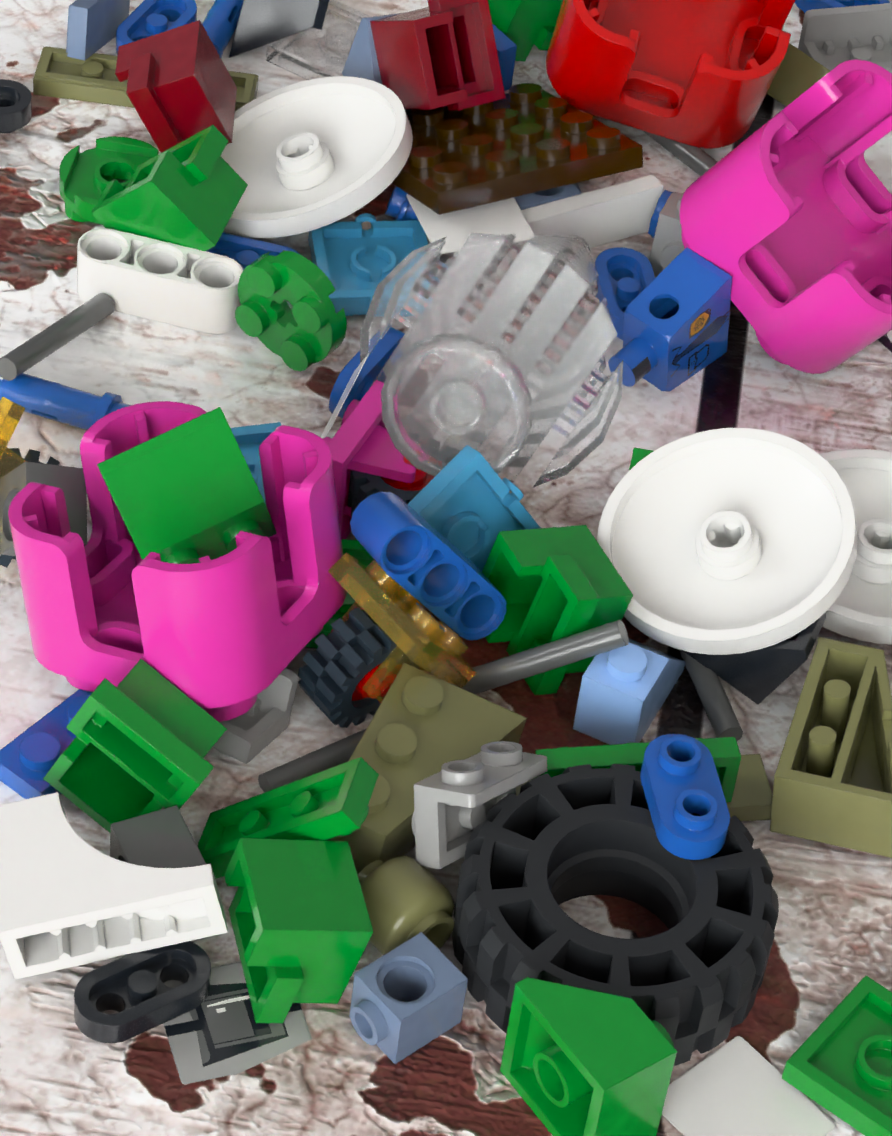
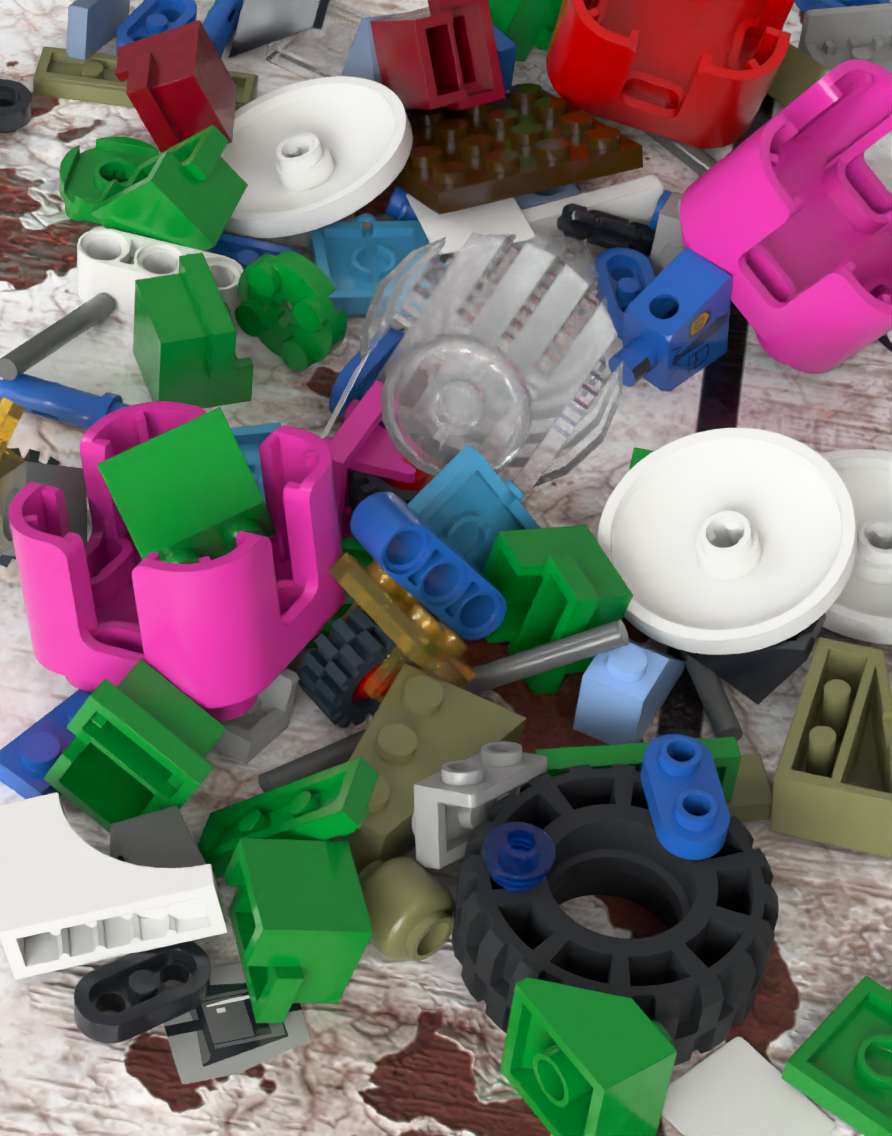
sand blue brick [349,932,468,1064] -> none
none -> green plate [133,253,254,409]
none -> clear blue plate [482,822,556,891]
none -> black axle [557,203,655,257]

